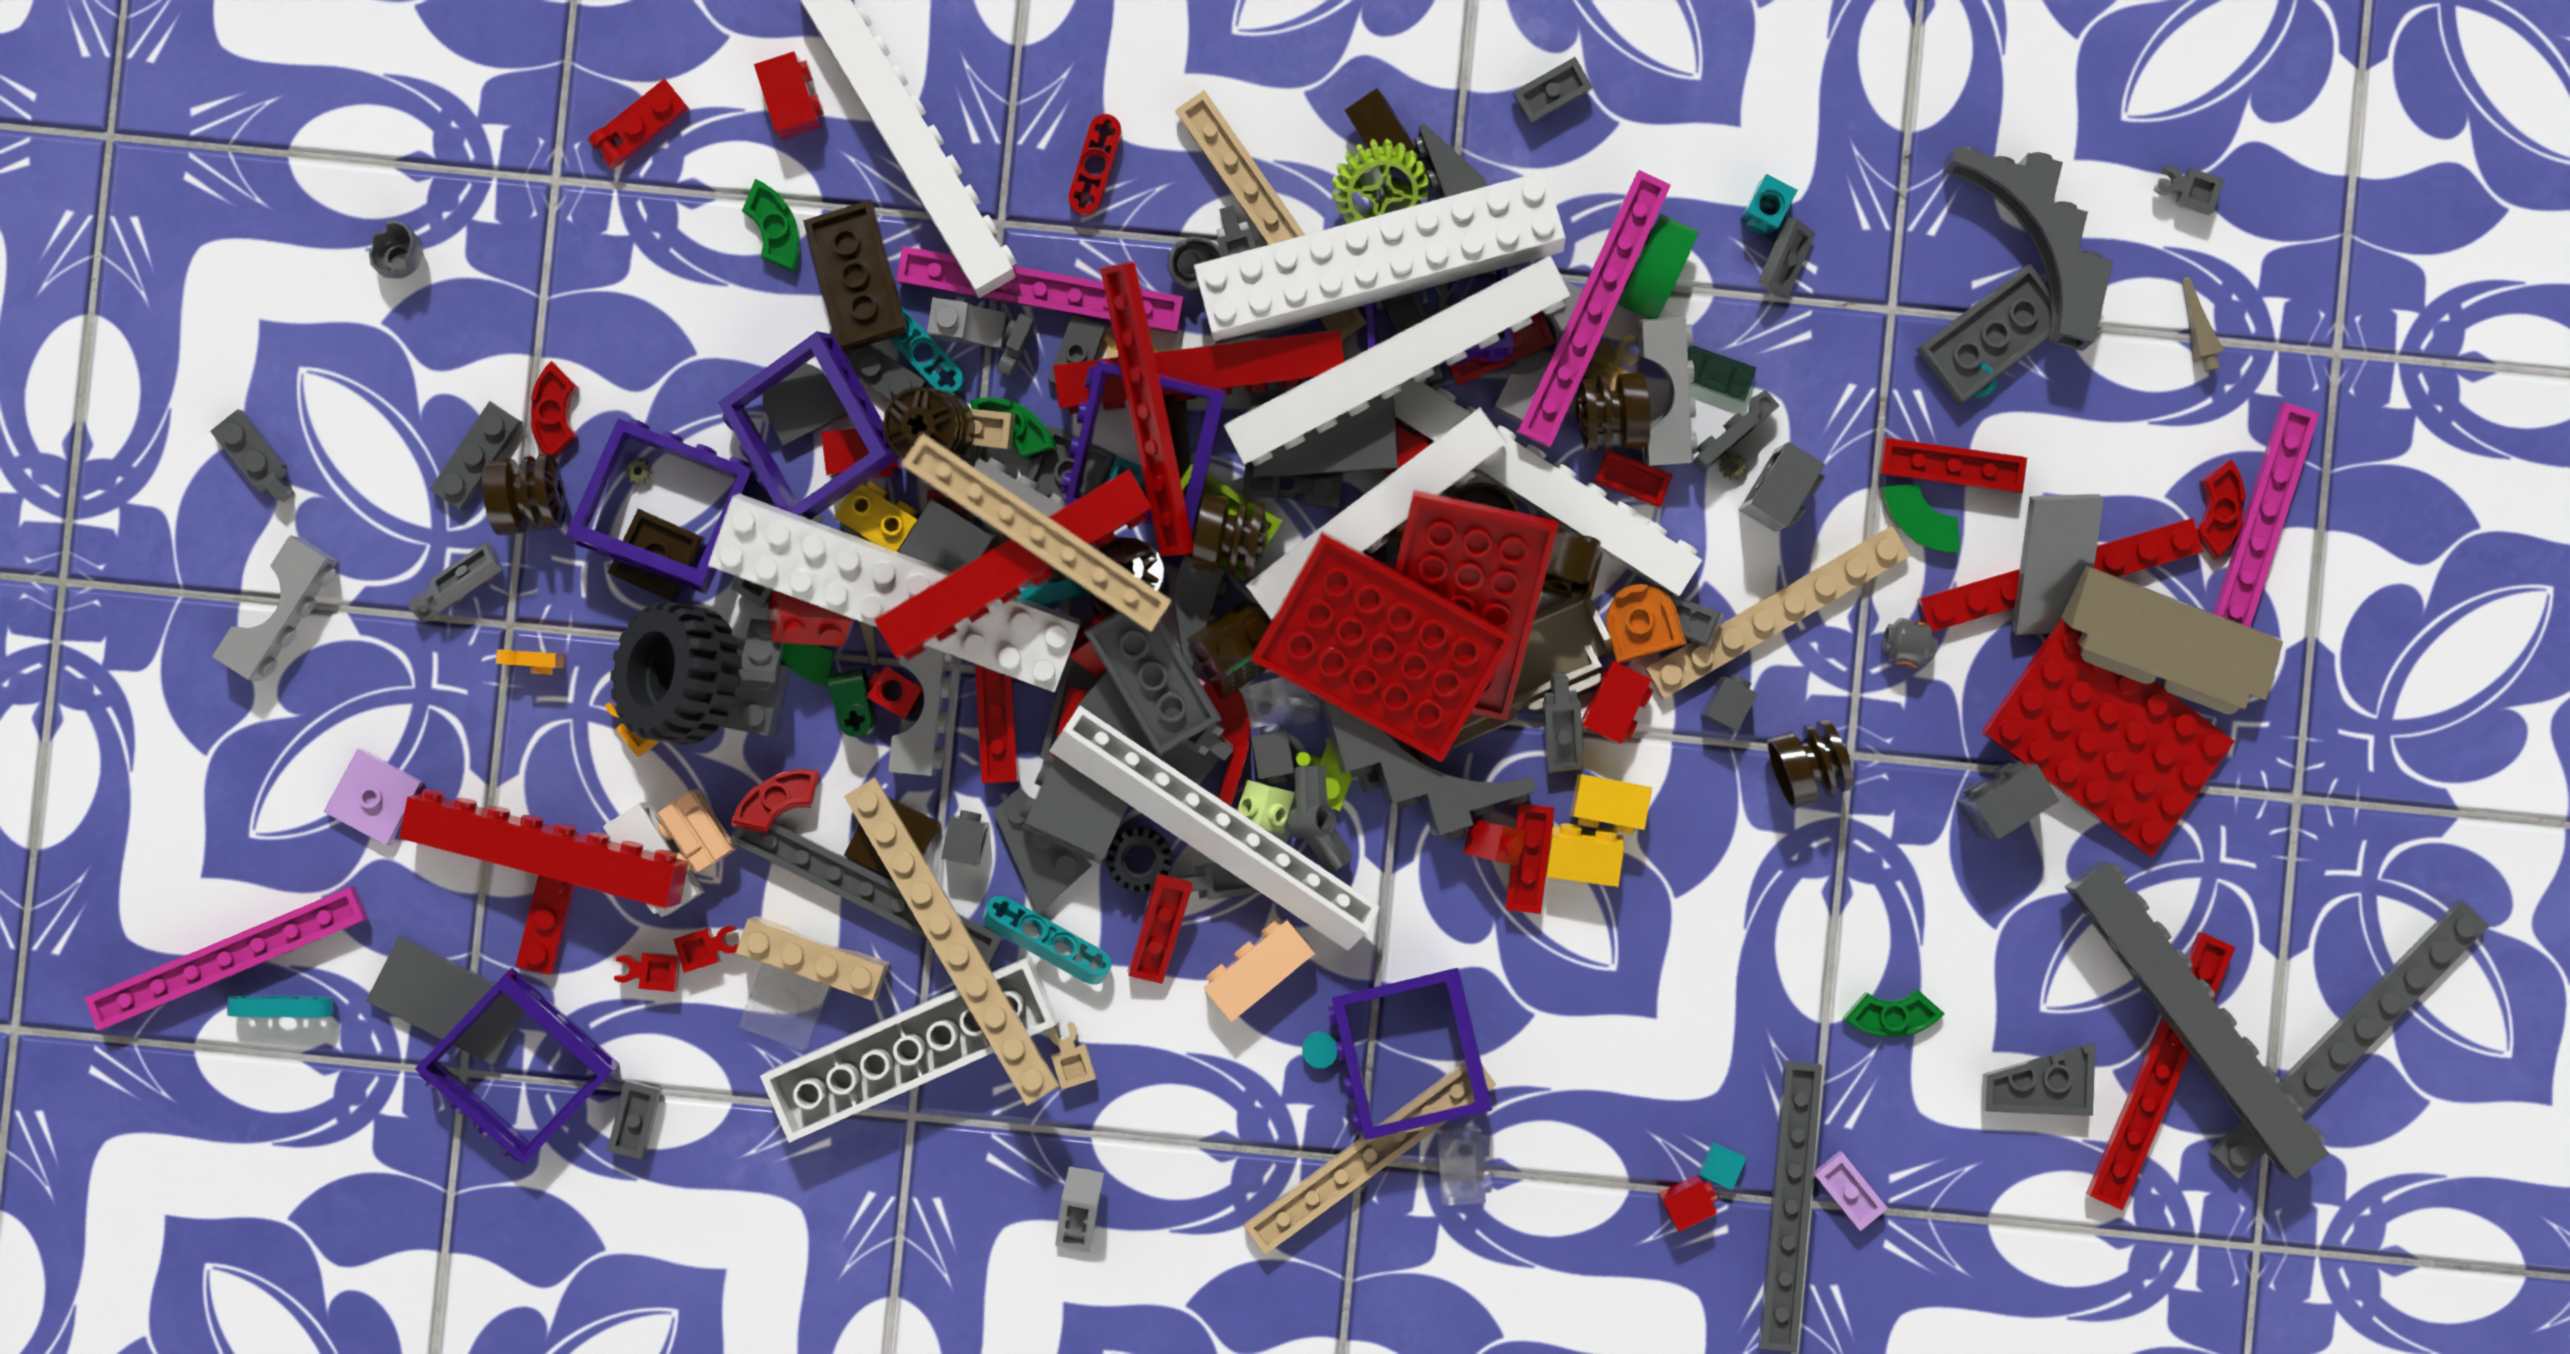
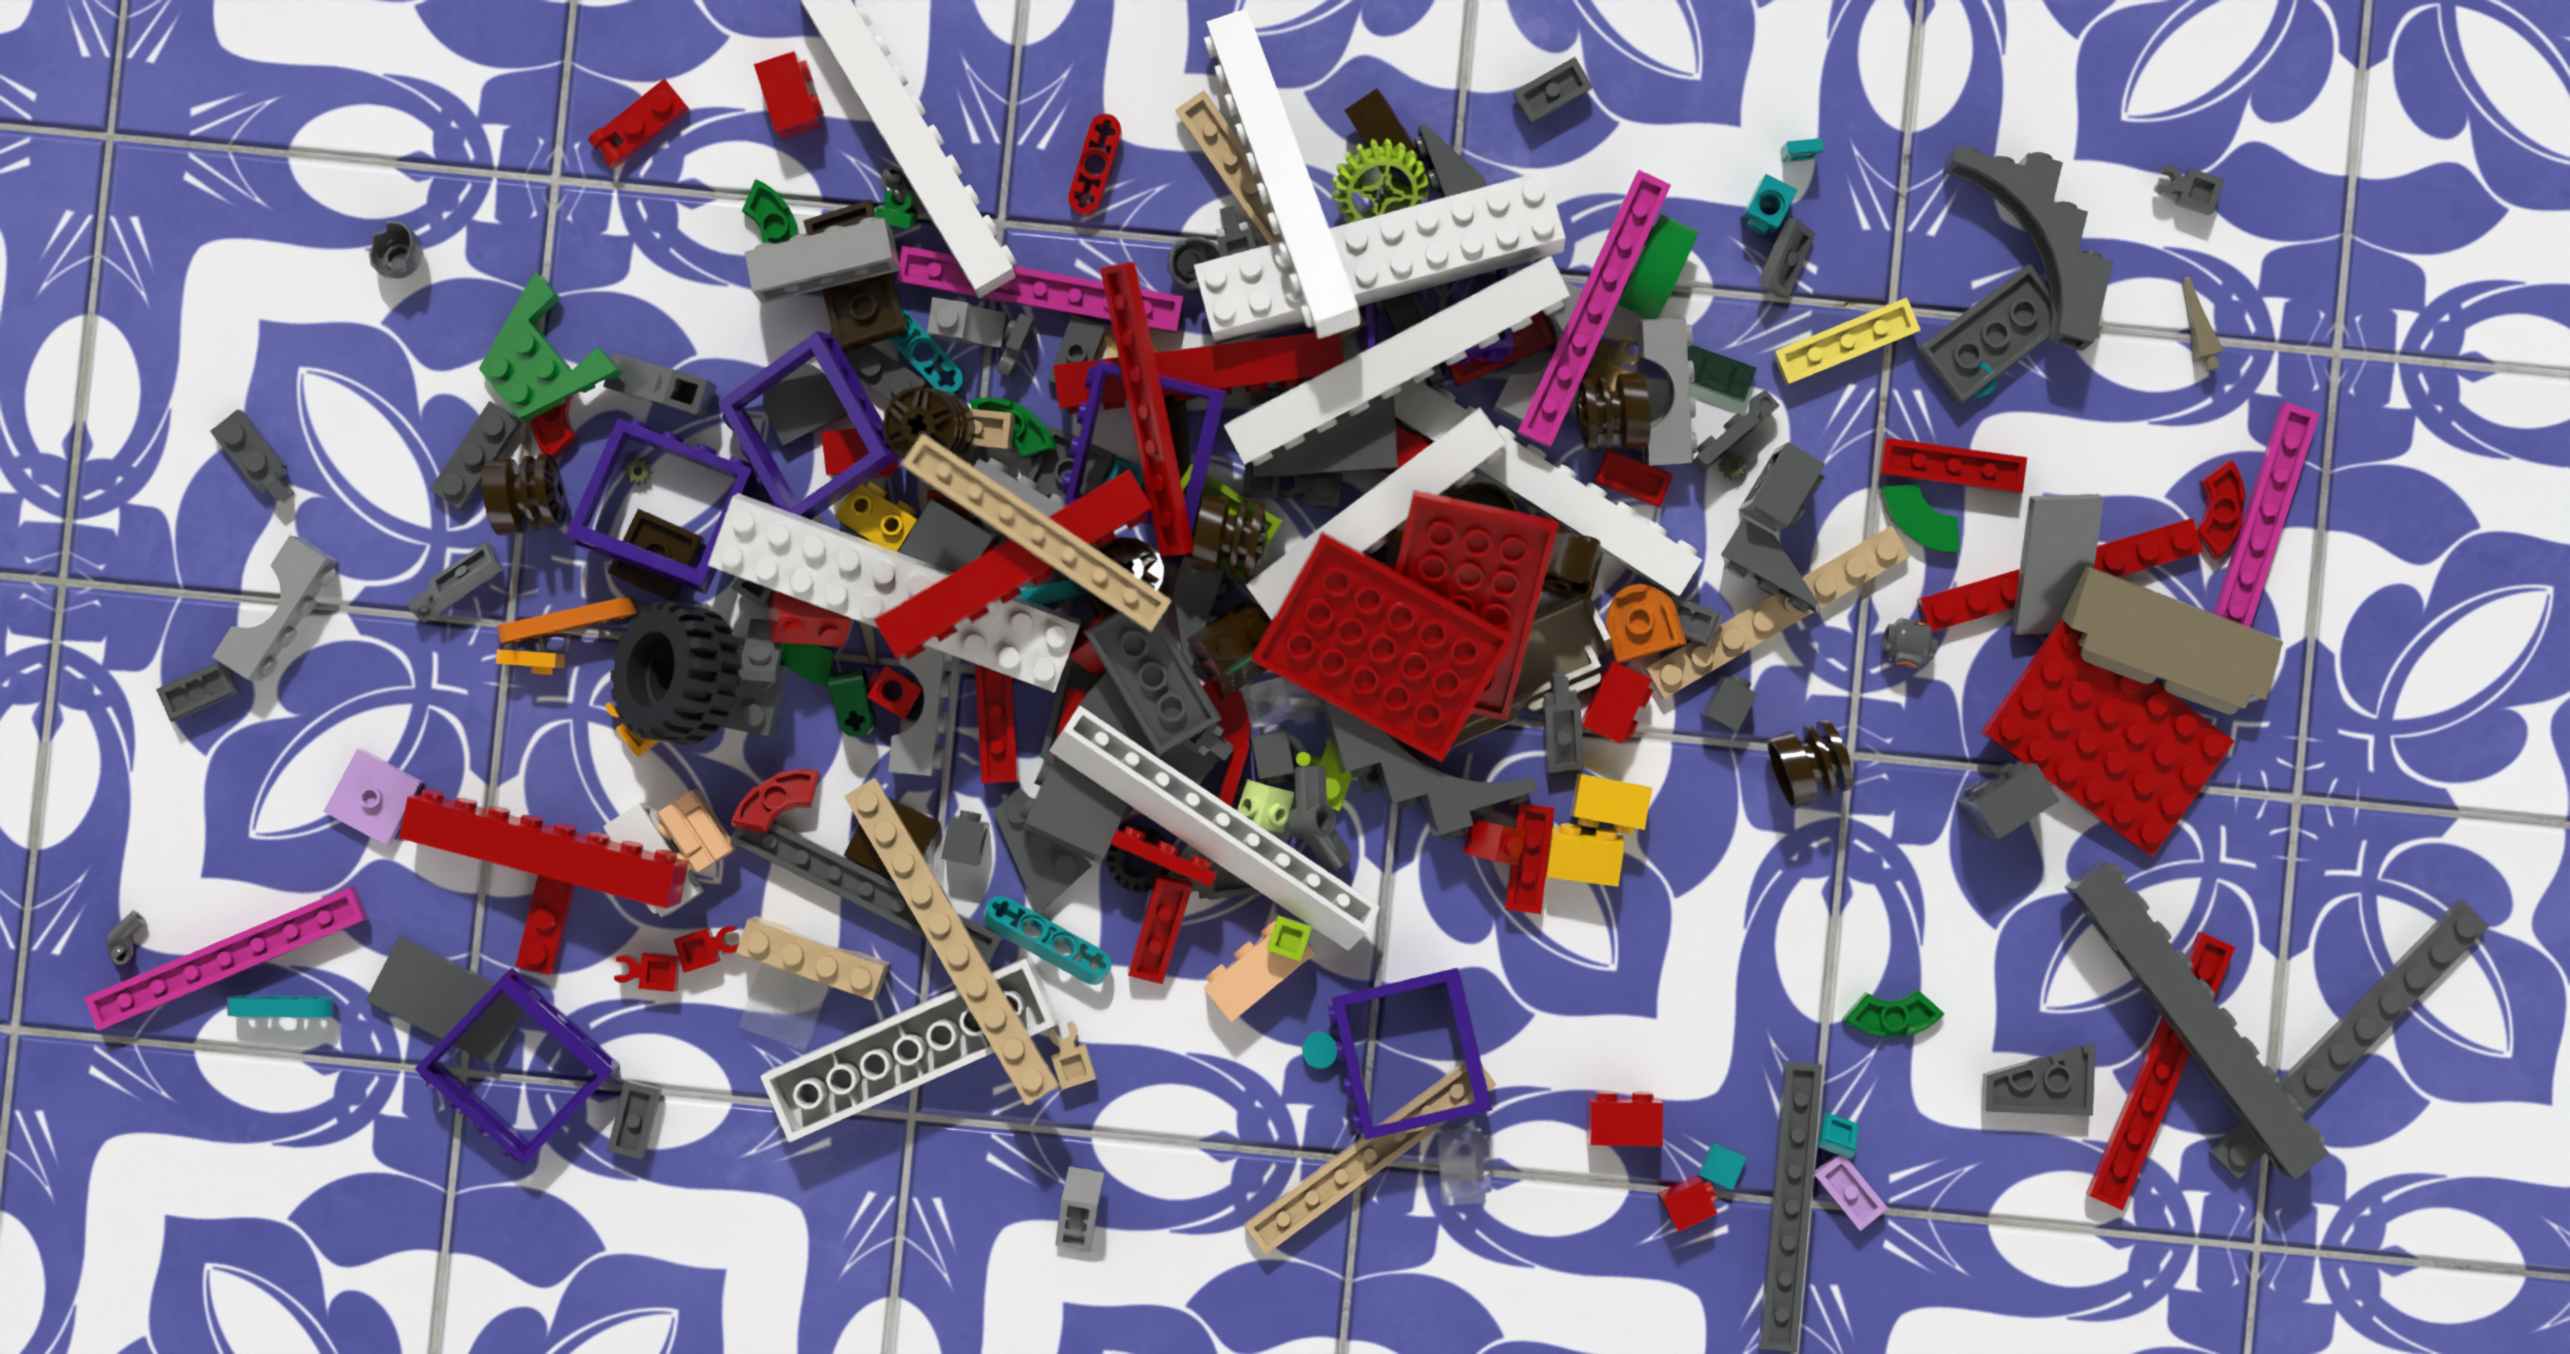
none -> dark grey arm [107,911,146,966]
none -> dark grey plate [156,661,241,722]
none -> green wing [479,272,623,422]
none -> orange beam [496,596,637,644]
none -> dark grey slope [603,353,717,420]
none -> light grey brick [745,217,900,304]
none -> green tile [875,189,918,229]
none -> dark grey arm [881,166,924,212]
none -> red plate [1110,826,1217,887]
none -> white brick [1204,8,1361,339]
none -> lime plate [1266,915,1312,962]
none -> red brick [1586,1091,1663,1146]
none -> dark grey slope [1721,518,1820,614]
none -> light yellow plate [1773,297,1920,386]
none -> teal tile [1780,138,1824,163]
none -> teal tile [1817,1112,1859,1159]

